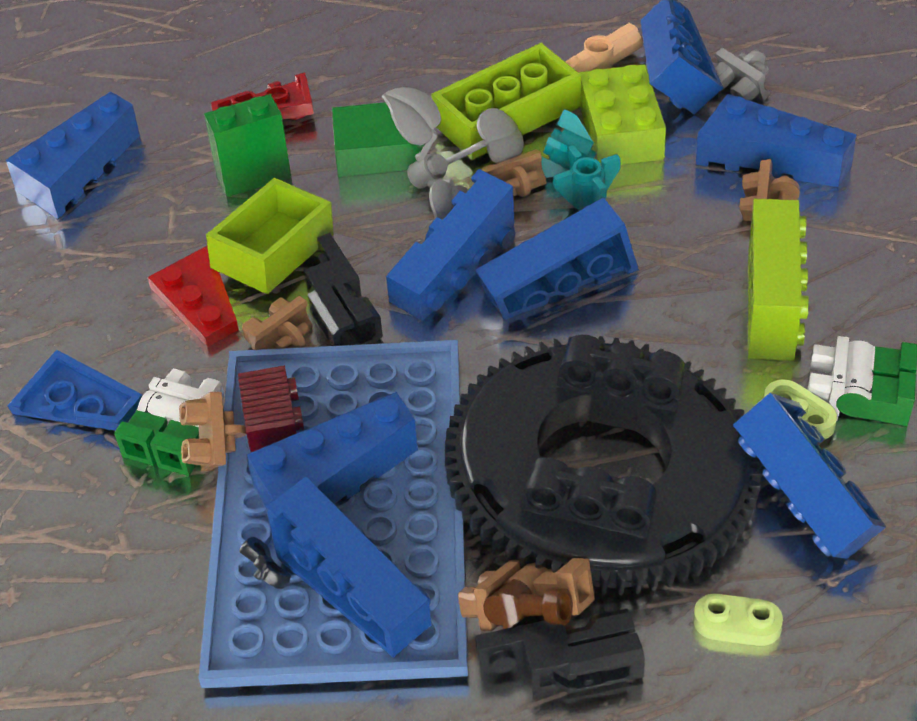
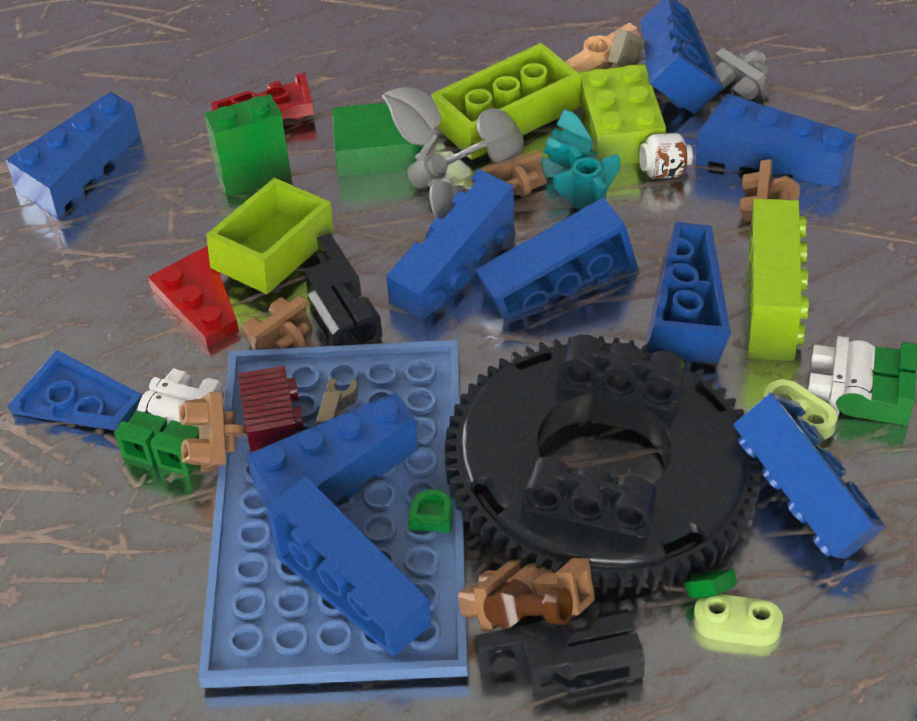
black piece [239,537,292,589] -> none
none -> dark tan plate [316,378,358,425]
none -> green tile [408,489,453,533]
none -> dark tan plate [607,29,646,69]
none -> white head [639,133,693,179]
none -> blue wedge [646,222,731,364]
none -> green tile [684,569,737,599]

